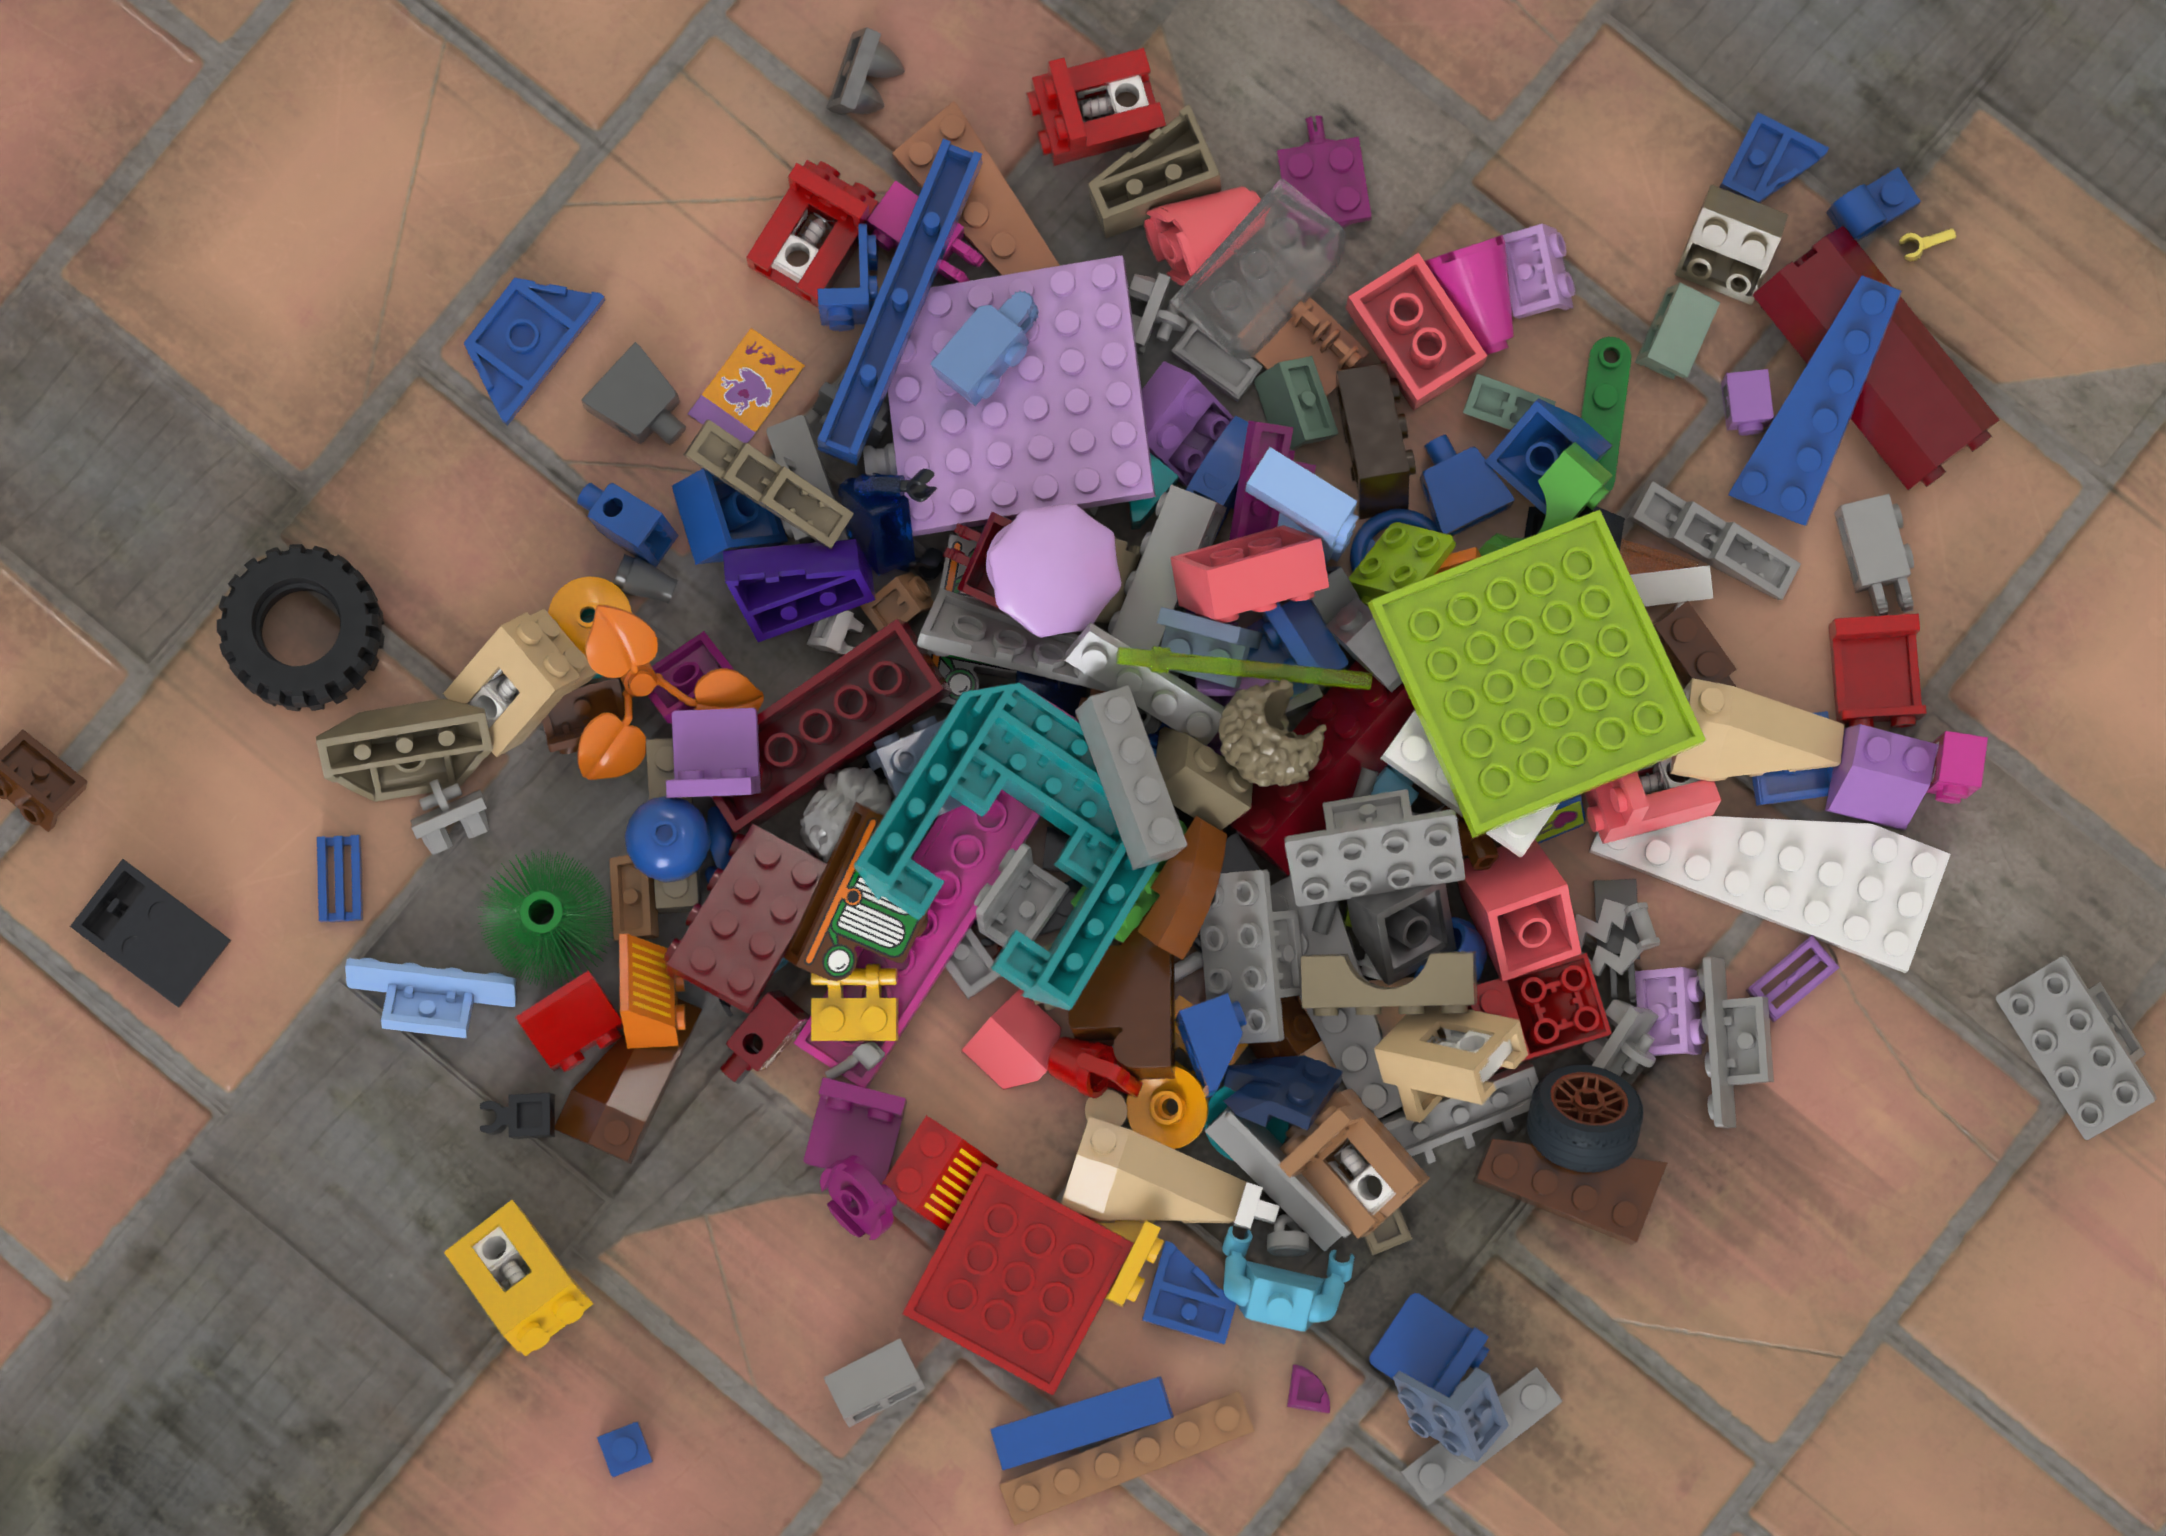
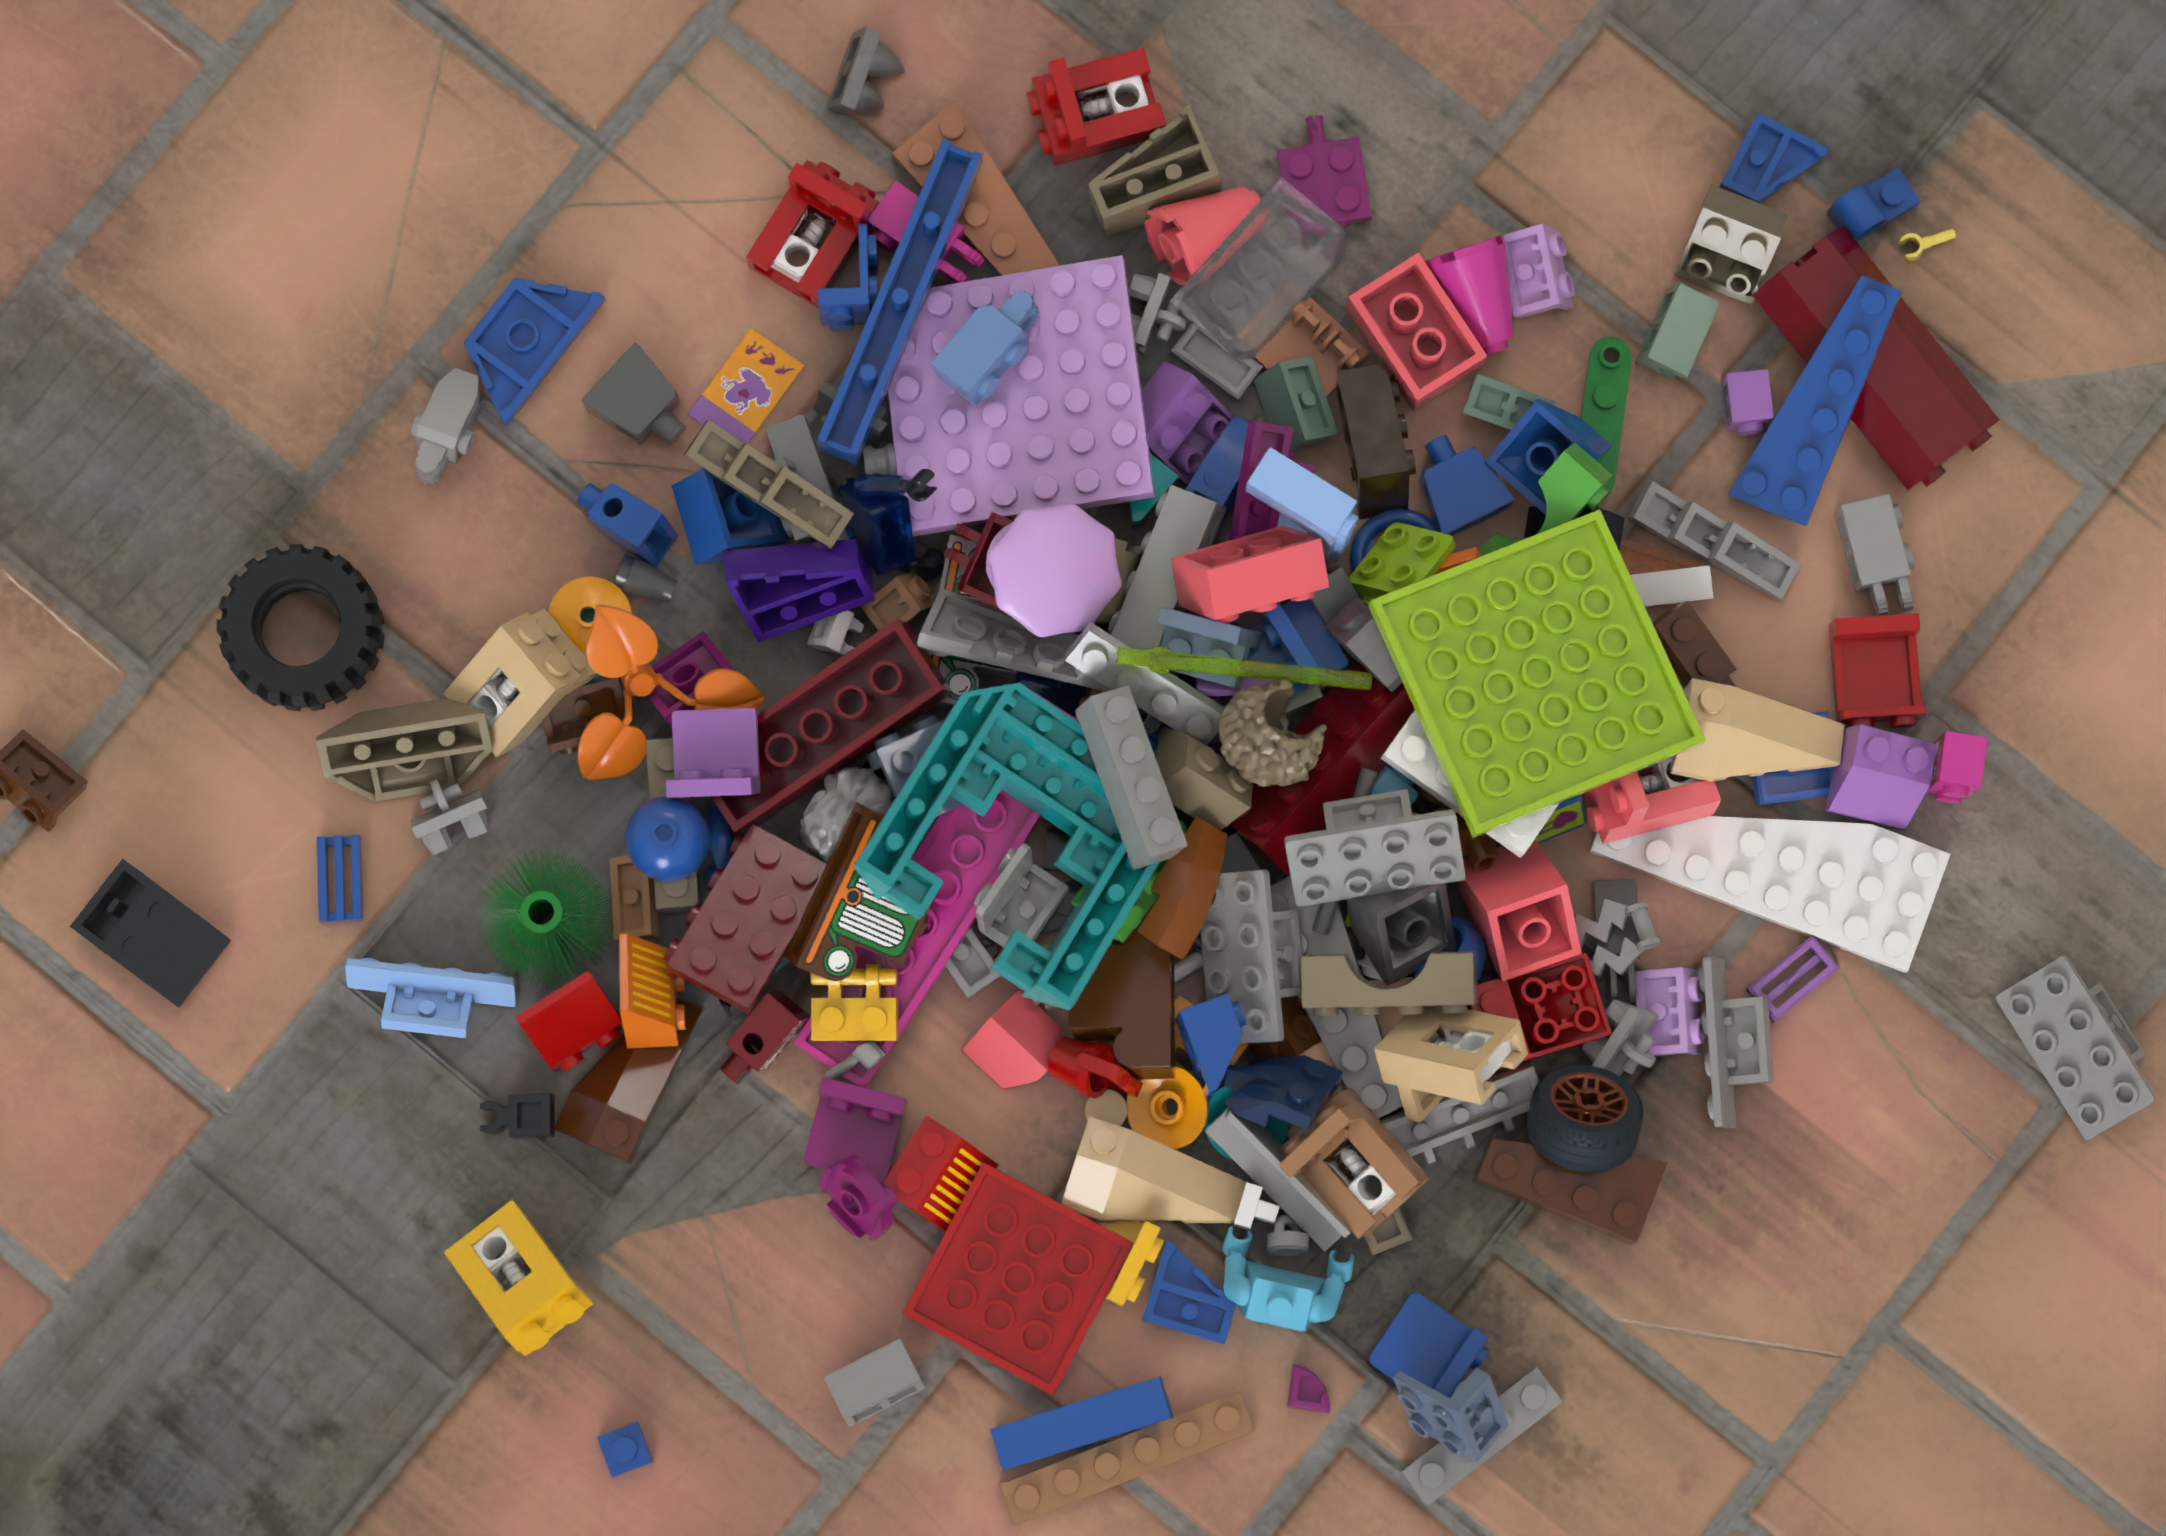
none -> light grey hinge [411,368,480,486]

